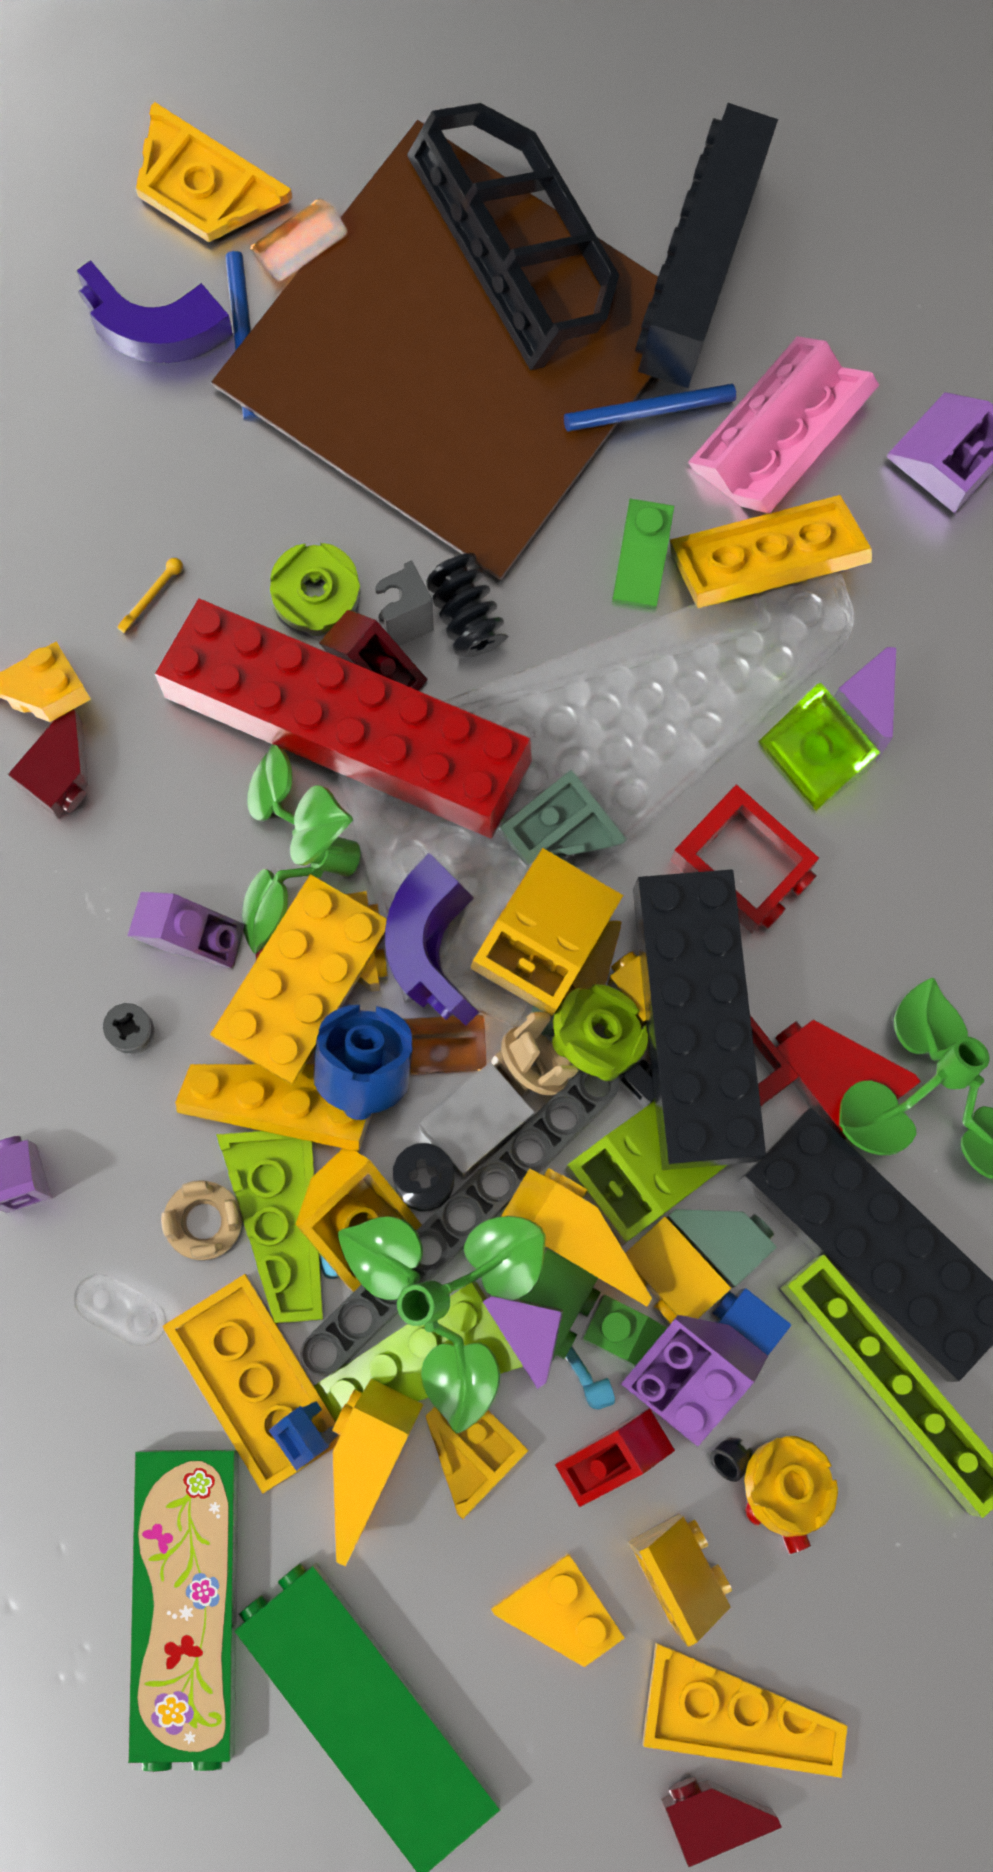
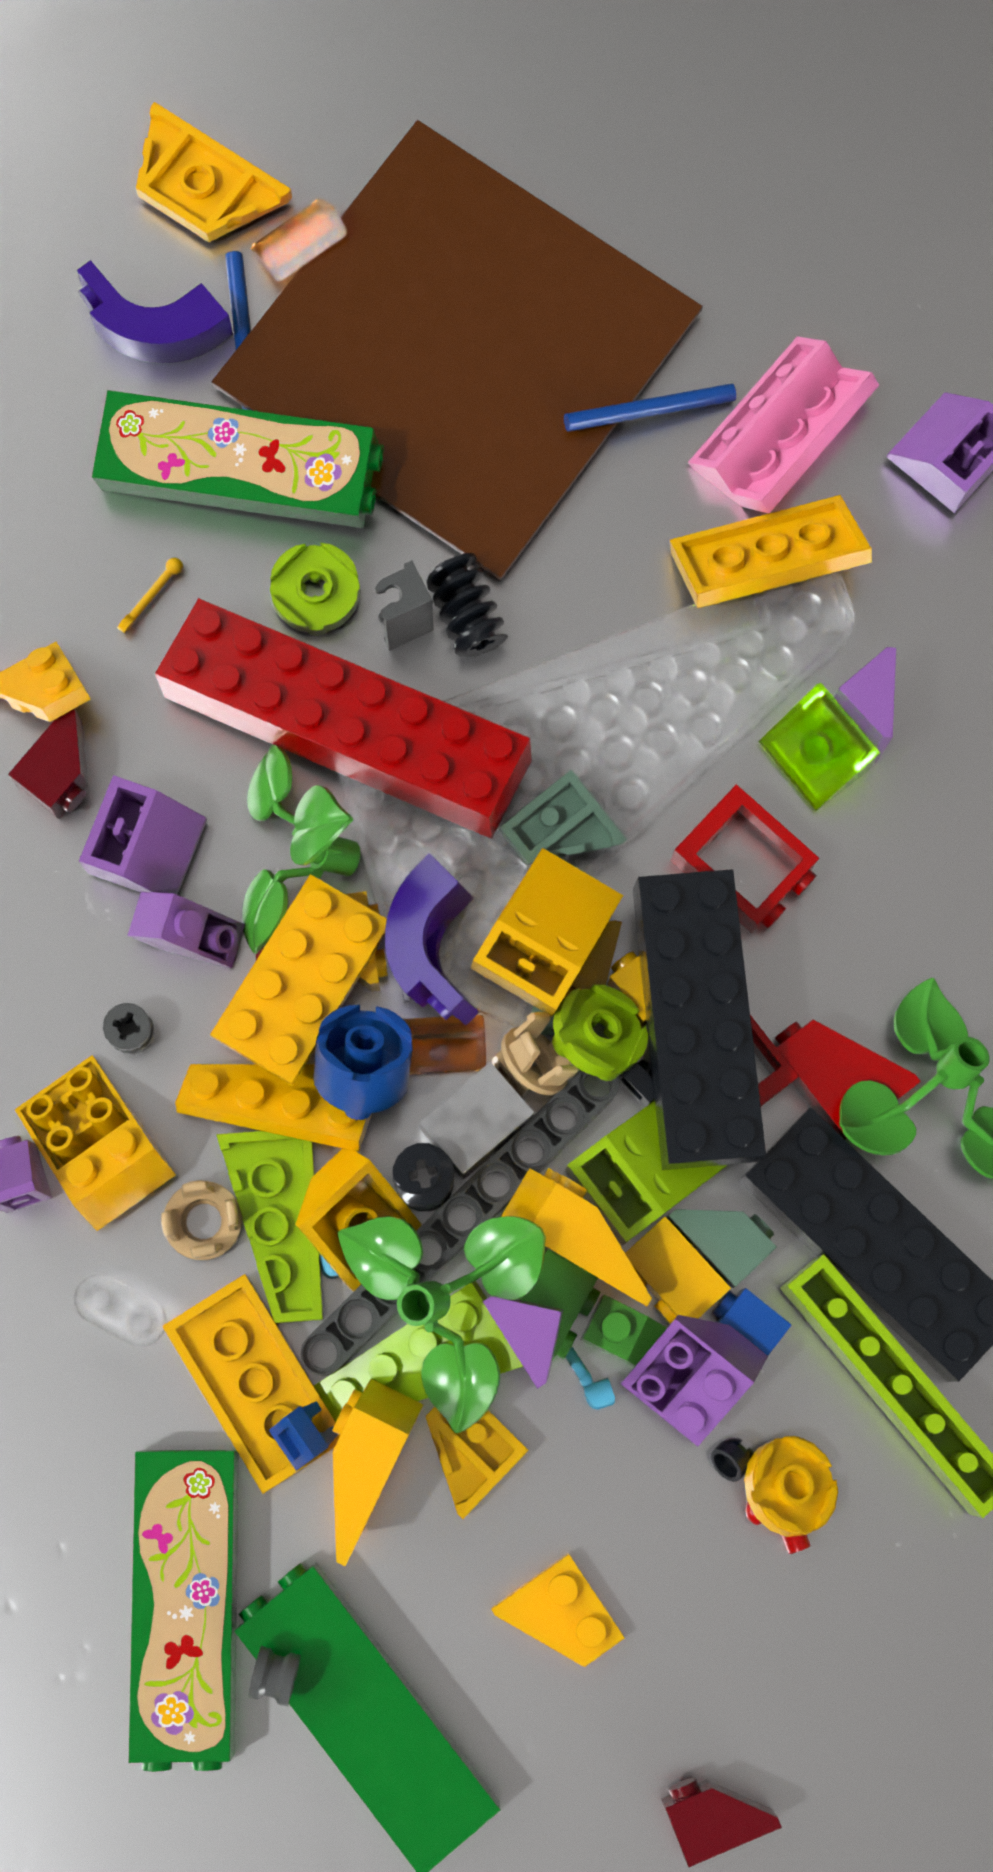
dark red slope [319,610,428,691] -> none
black plate [407,103,619,371] -> none
red slope [555,1408,675,1507] -> none
bright green slope [612,498,674,609] -> none
yellow slope [628,1514,732,1647] -> none
black brick [635,103,778,388] -> none
yellow wing [642,1642,847,1778] -> none
none -> yellow slope [14,1055,176,1231]
none -> medium lavender slope [79,775,207,895]
none -> brick [92,390,384,528]
none -> dark grey wheel [248,1645,301,1707]

